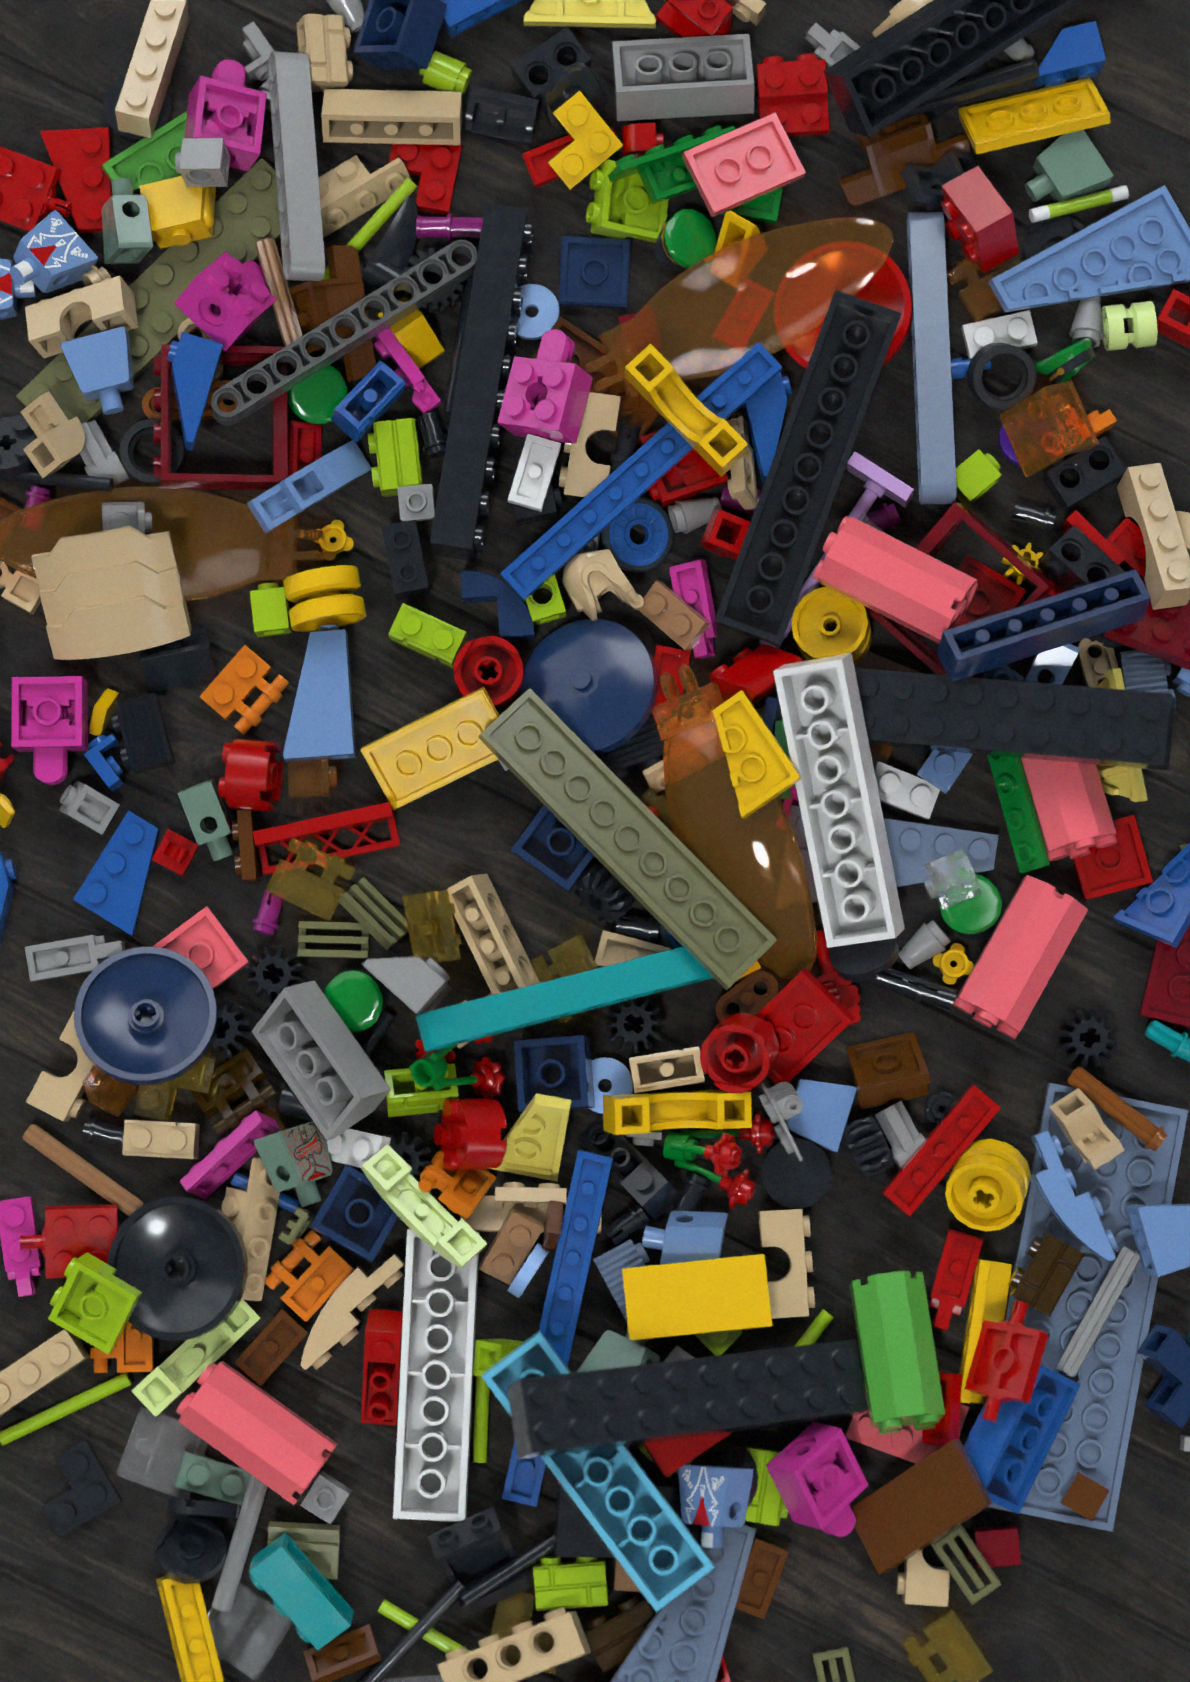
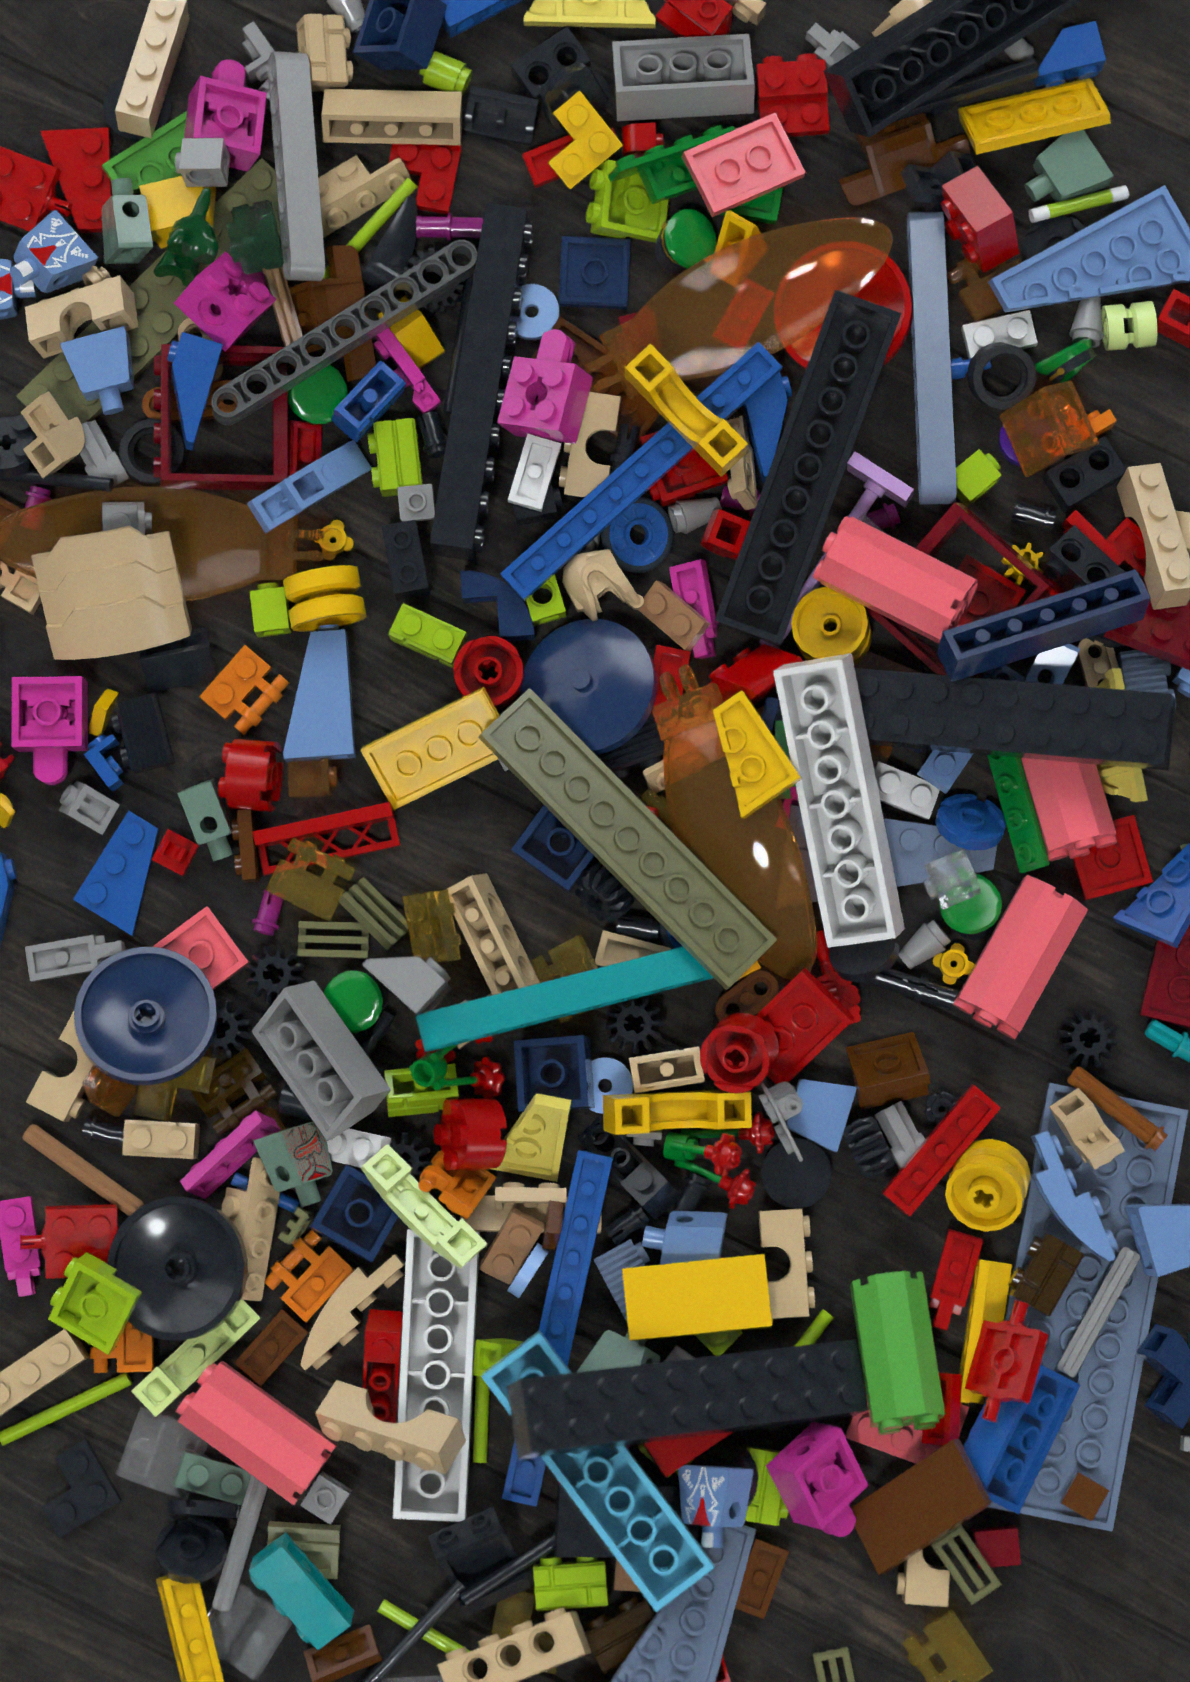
none -> dark green animal [153,188,219,287]
none -> clear green brick [226,200,284,275]
none -> tan arch [315,1380,466,1474]
none -> blue tile [935,794,1006,851]

